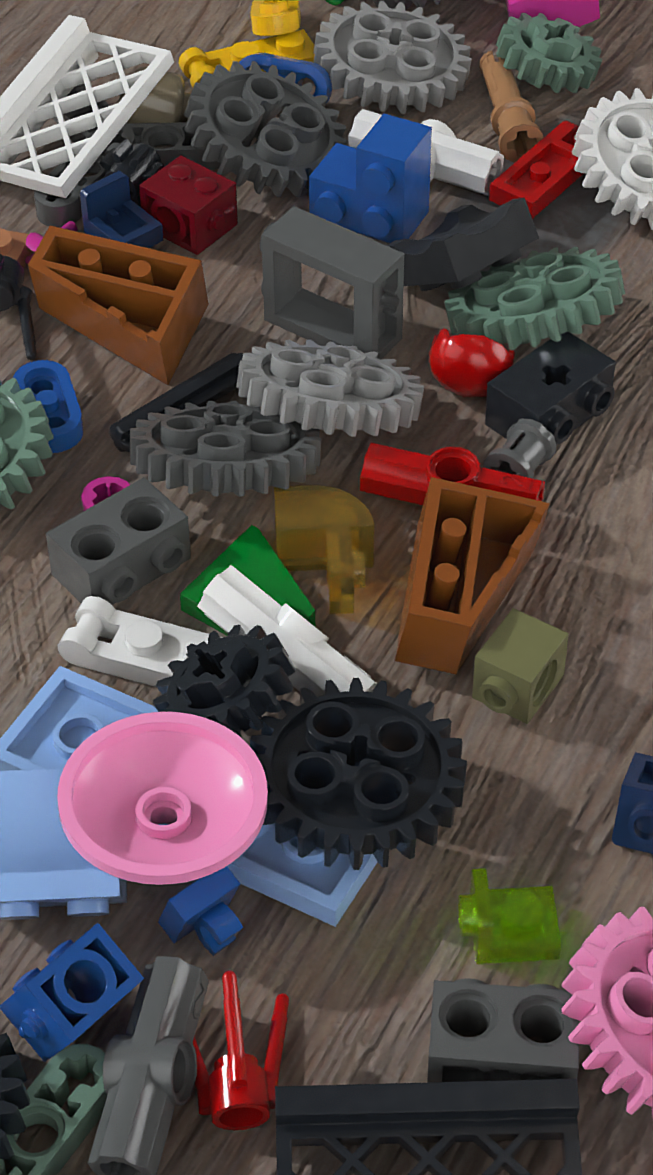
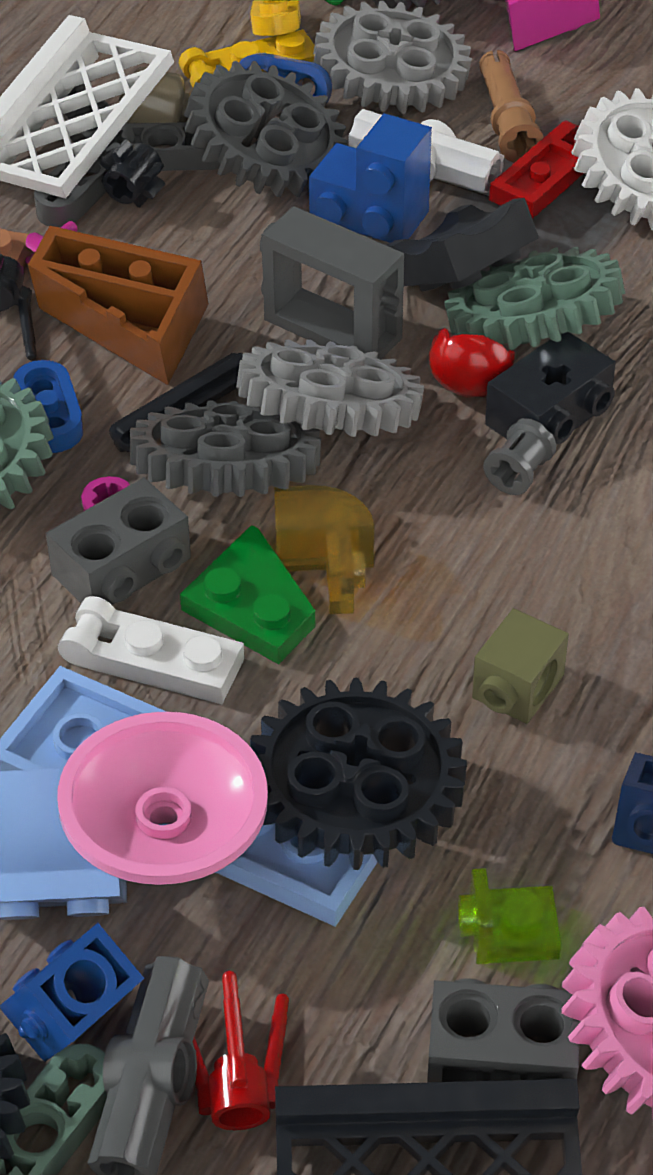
dark blue bracket [80,171,164,248] -> none
dark red head [139,155,238,255] -> none
black gear [153,625,296,737] -> none
blue tile [158,866,243,956] -> none
white piece [197,565,377,697] -> none
red piece [360,443,545,505] -> none
dark orange wedge [394,477,550,675] -> none
sand green gear [496,13,602,93] -> none

